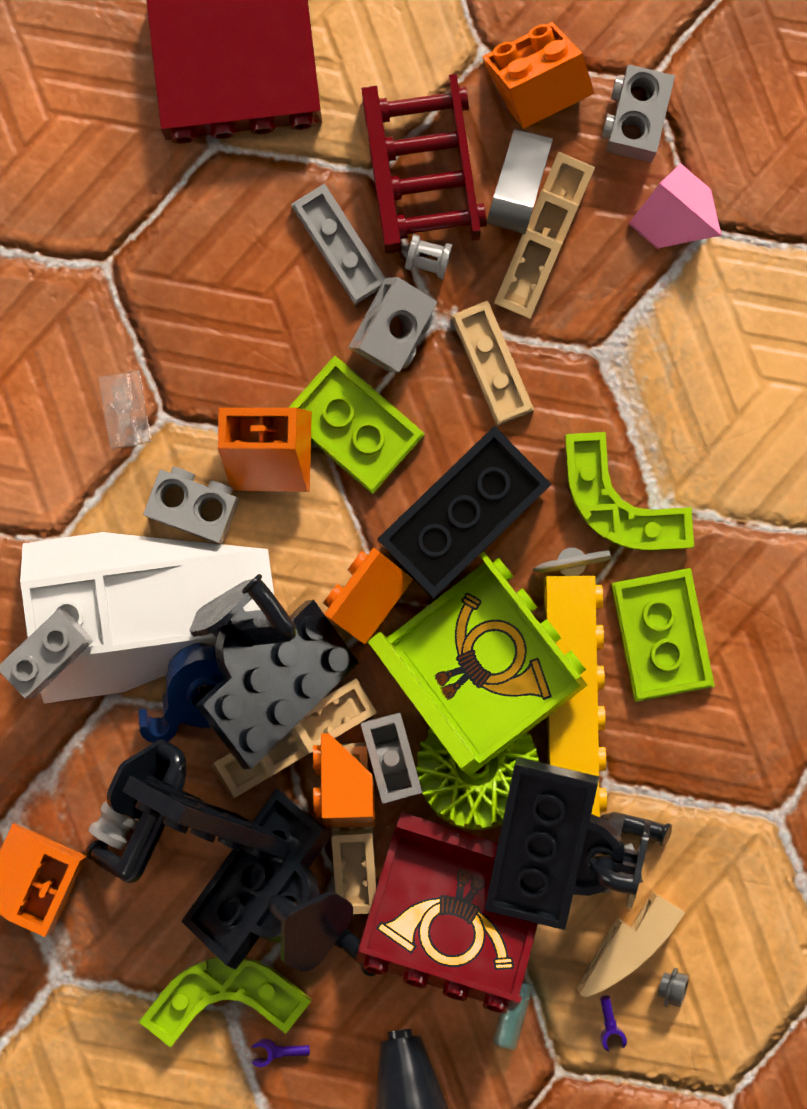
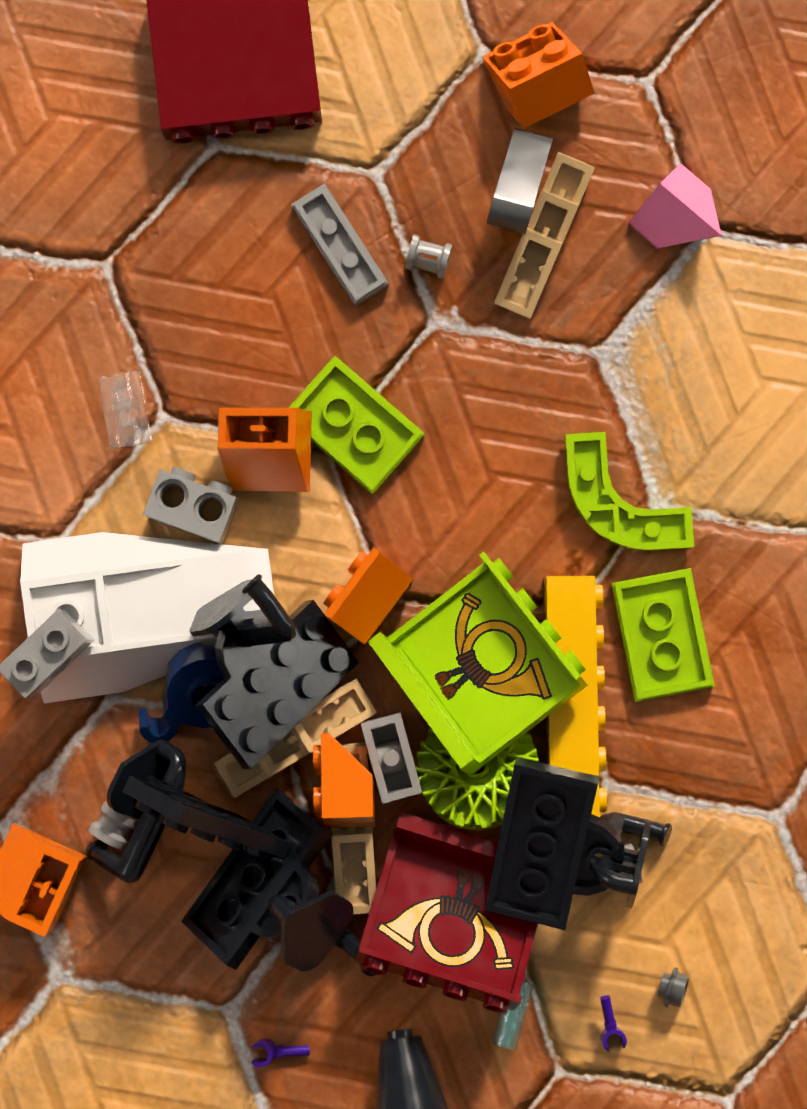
lime plate [139,957,312,1048] -> none
light grey brick [348,277,438,372] -> none
dark red fence [361,74,487,254] -> none
black brick [377,426,552,600] -> none
tan tile [451,300,534,427] -> none
light grey piece [532,548,611,576] -> none
tan slope [576,892,685,998] -> none
light grey brick [602,64,675,163] -> none

